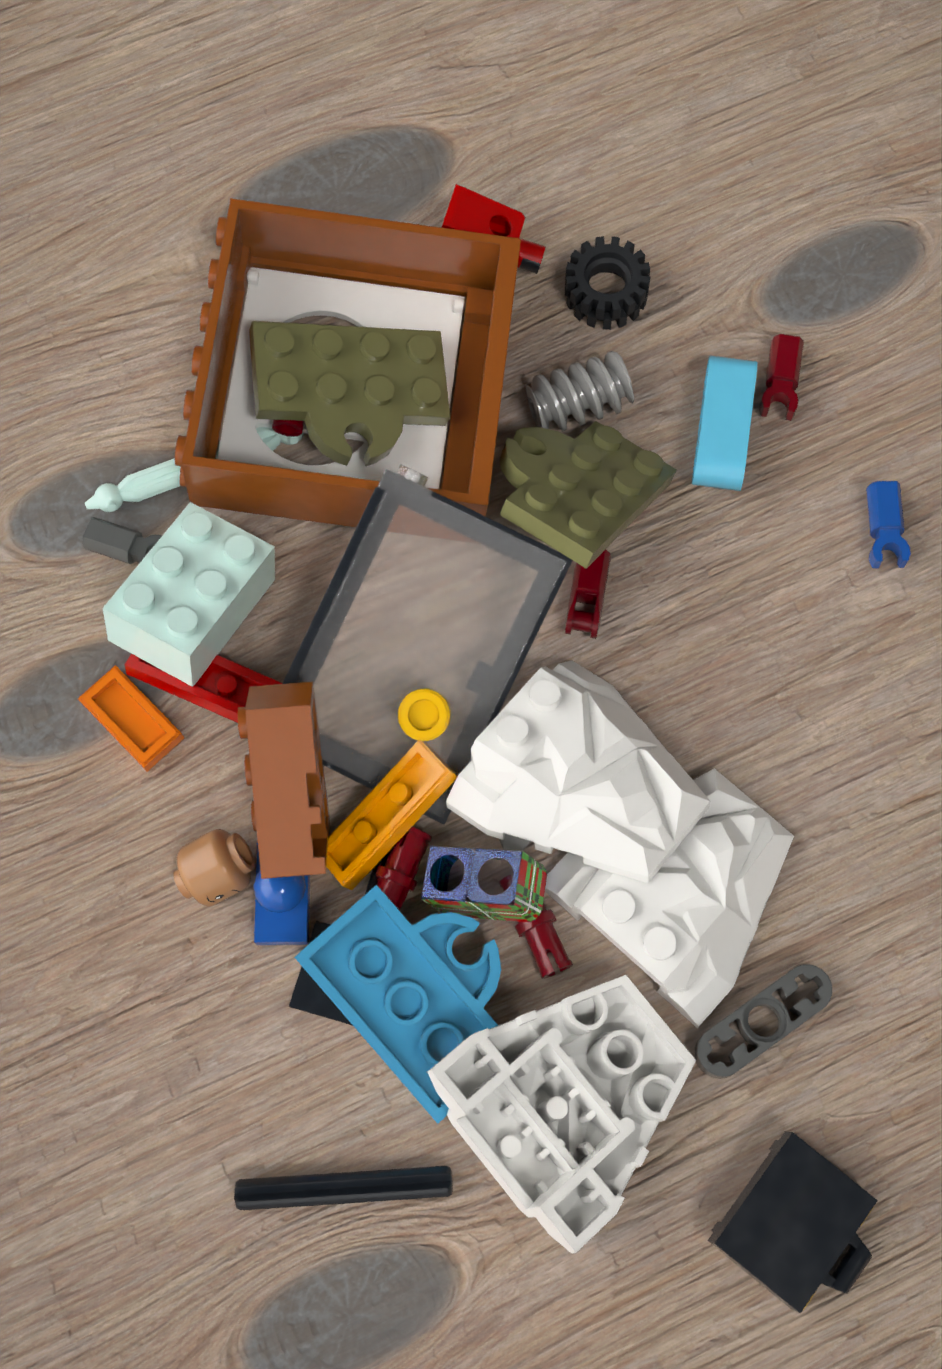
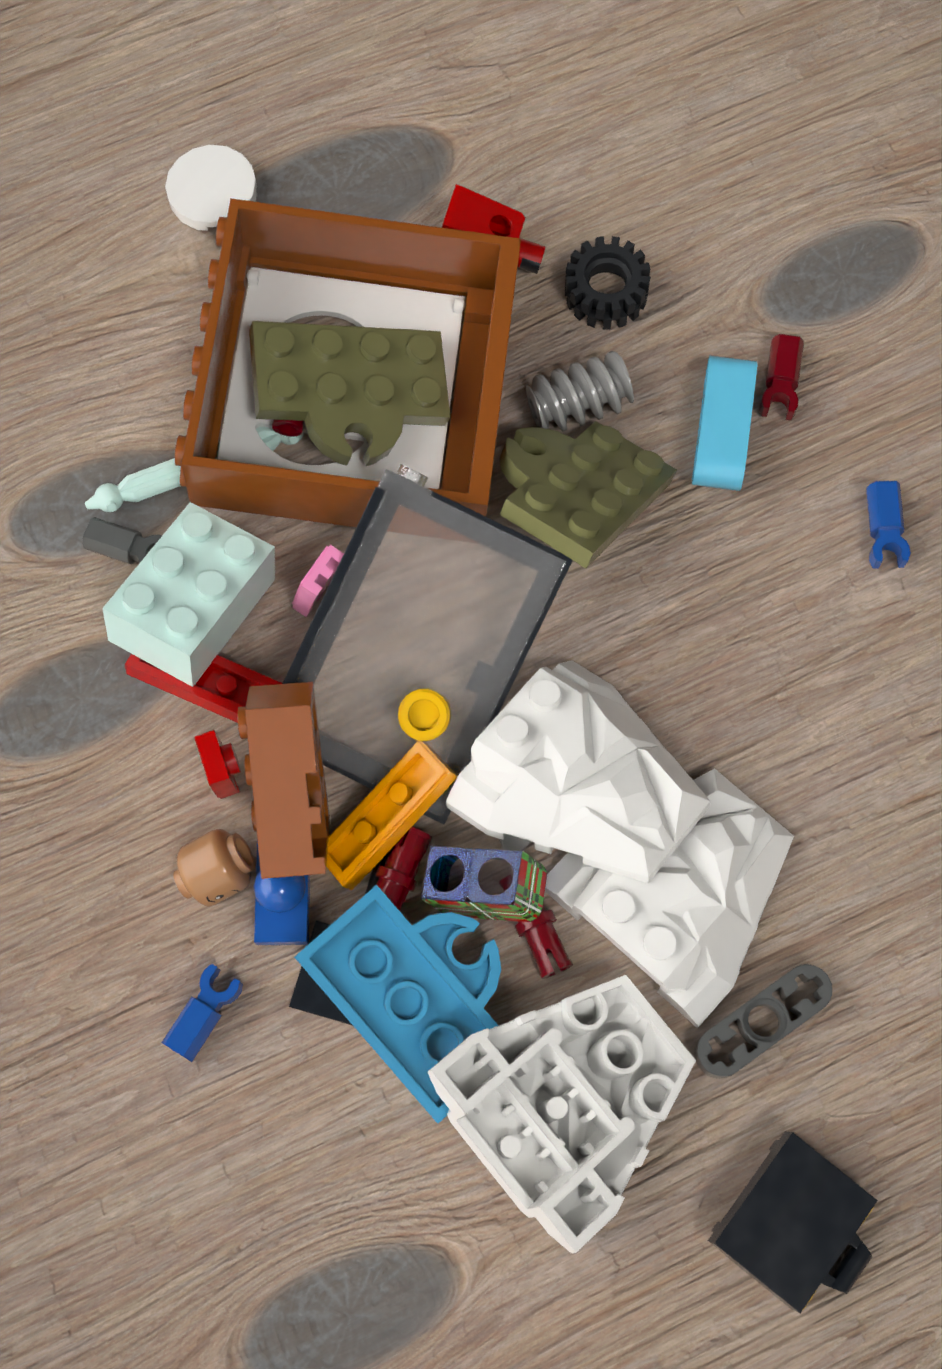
orange tile [78,665,185,772] -> none
black axle [234,1166,453,1210] -> none
dark red bar [565,549,611,639] -> none
none -> blue bar [161,964,243,1062]
none -> white tile [165,145,257,231]
none -> red plate [194,730,241,799]
none -> bright pink tile [292,544,344,617]

